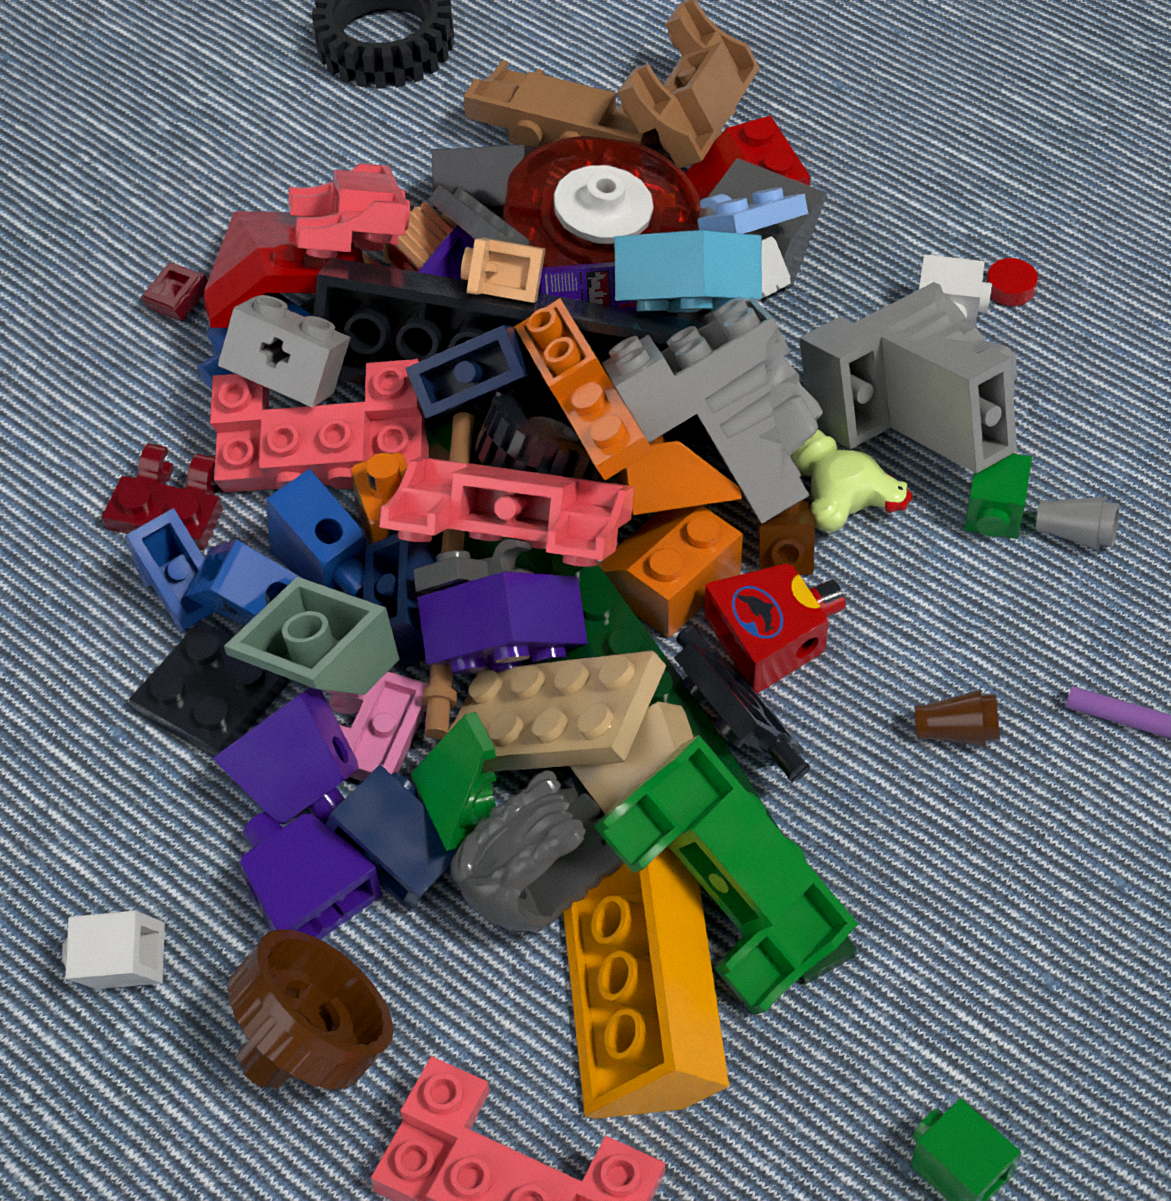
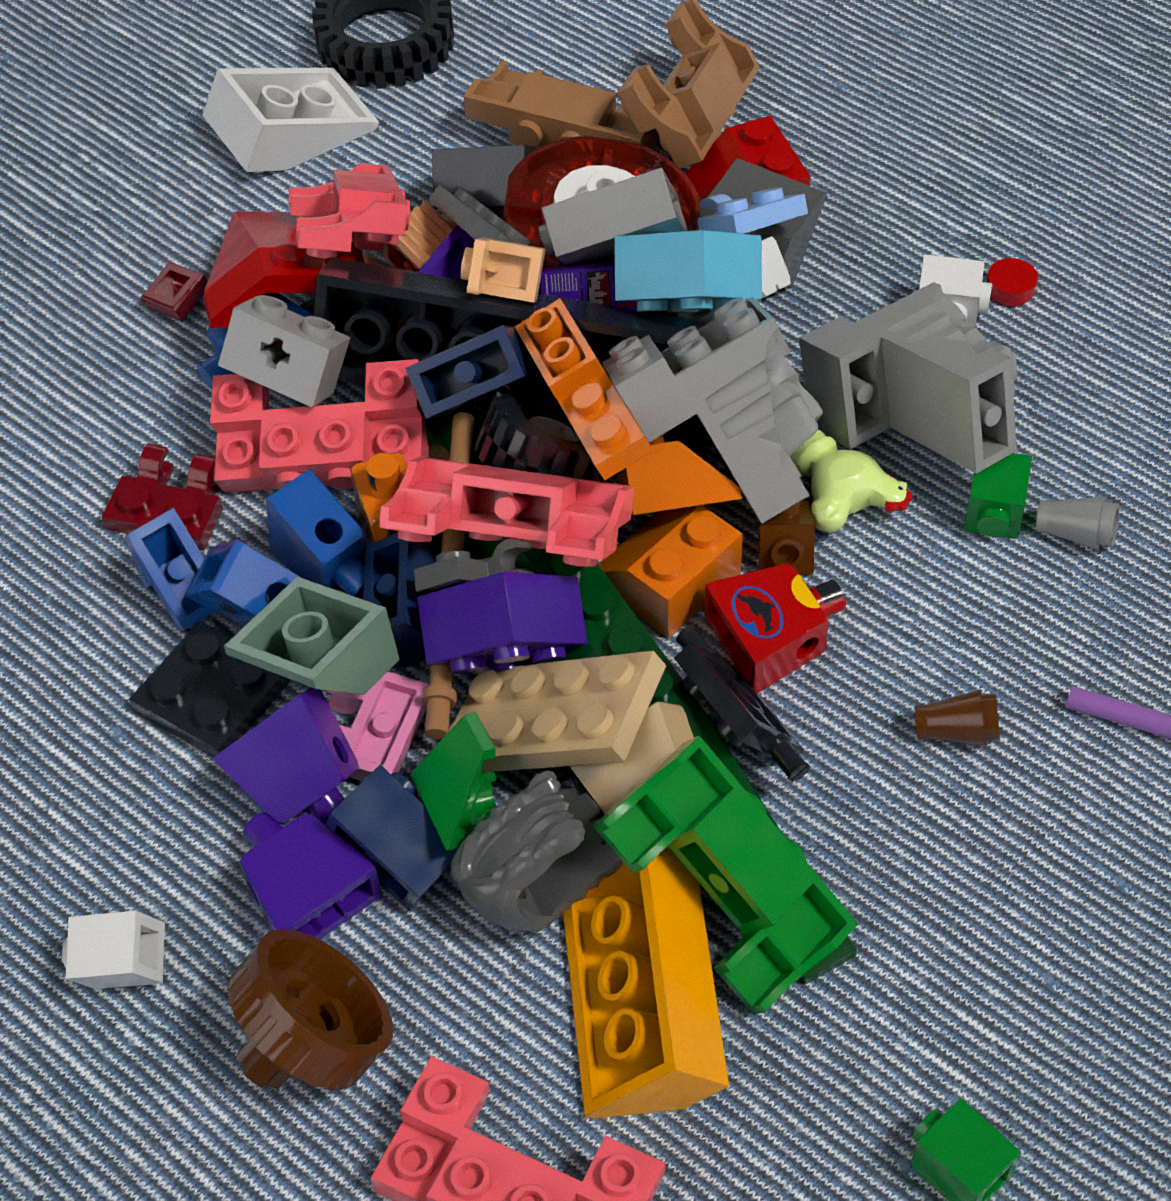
none -> white slope [202,68,379,173]
none -> light grey slope [539,168,688,266]

